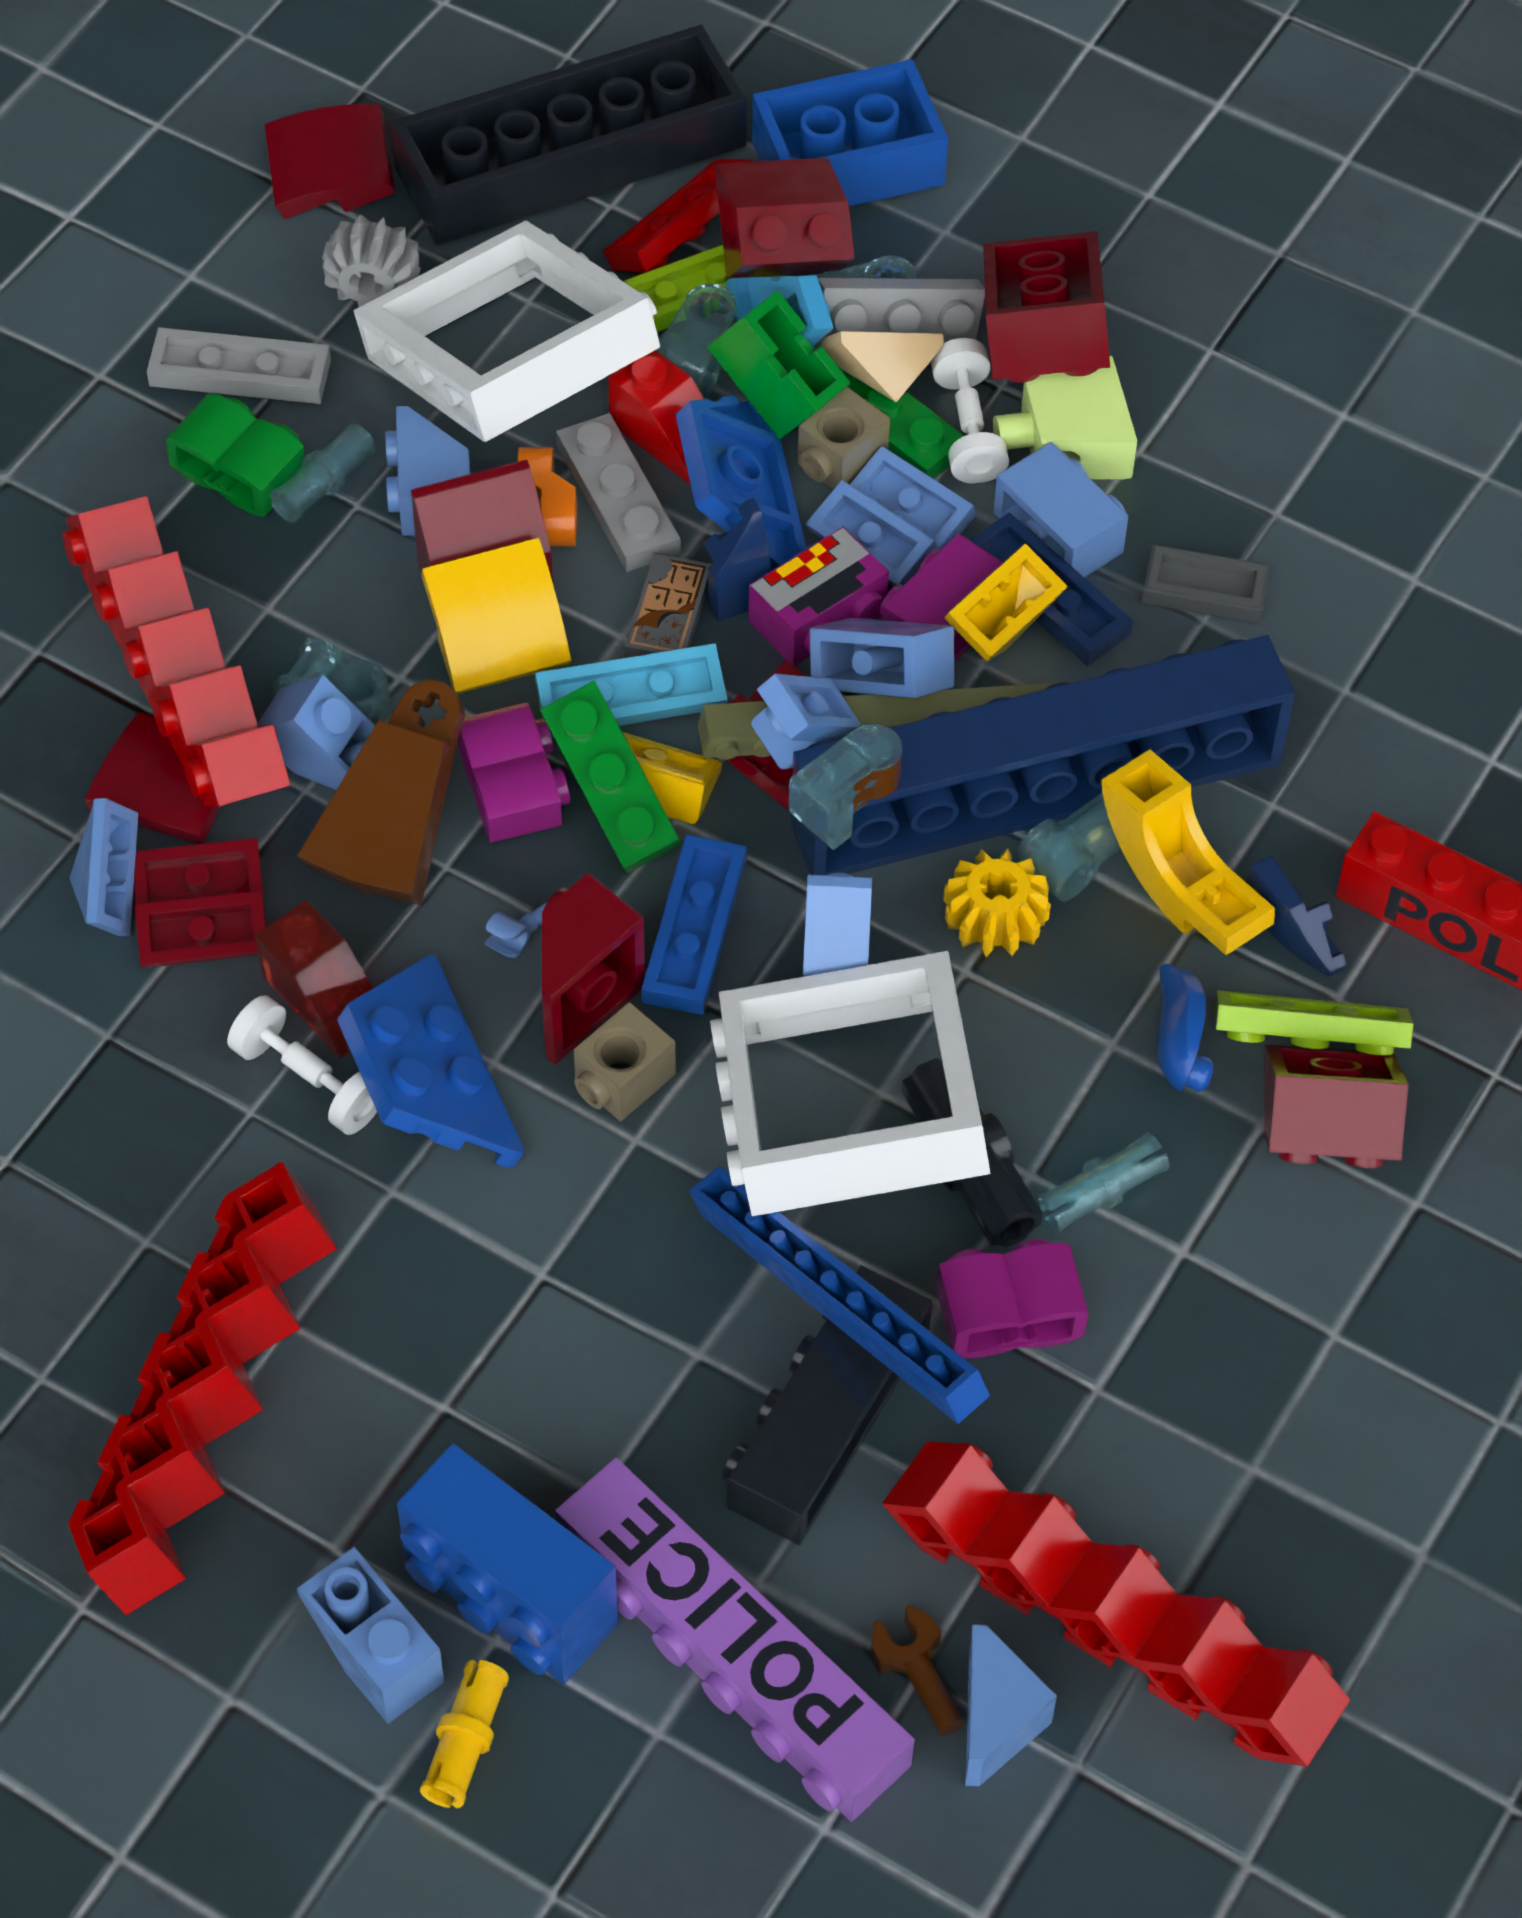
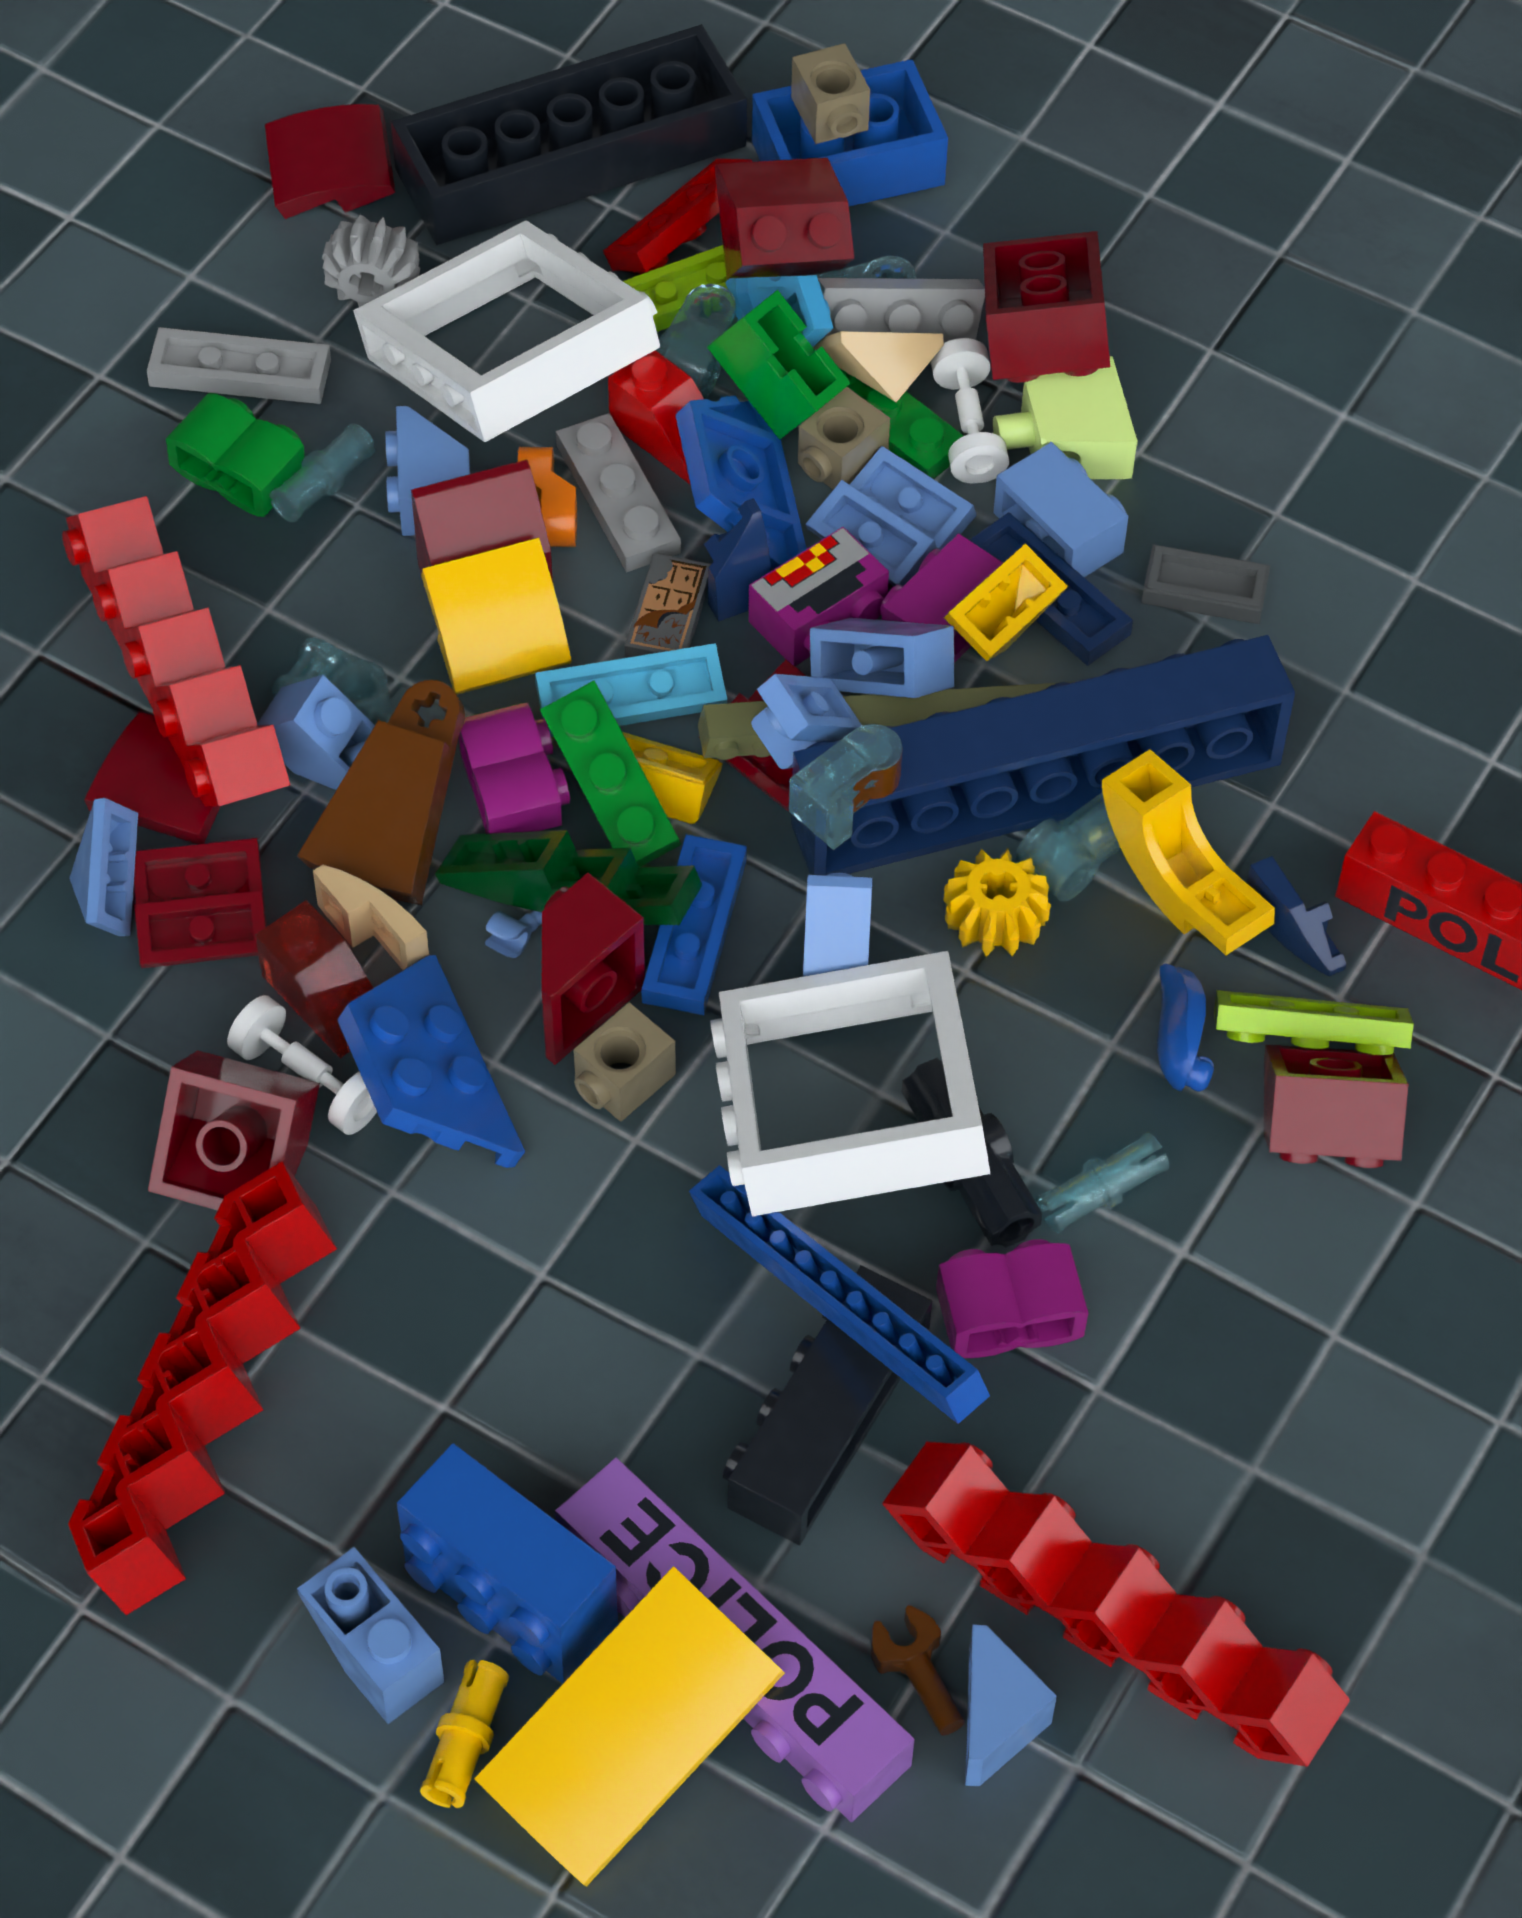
none -> dark red slope [148,1050,320,1210]
none -> tan slope [313,864,429,970]
none -> dark green slope [435,830,702,925]
none -> yellow slope [474,1566,785,1887]
none -> dark tan brick [791,43,870,144]

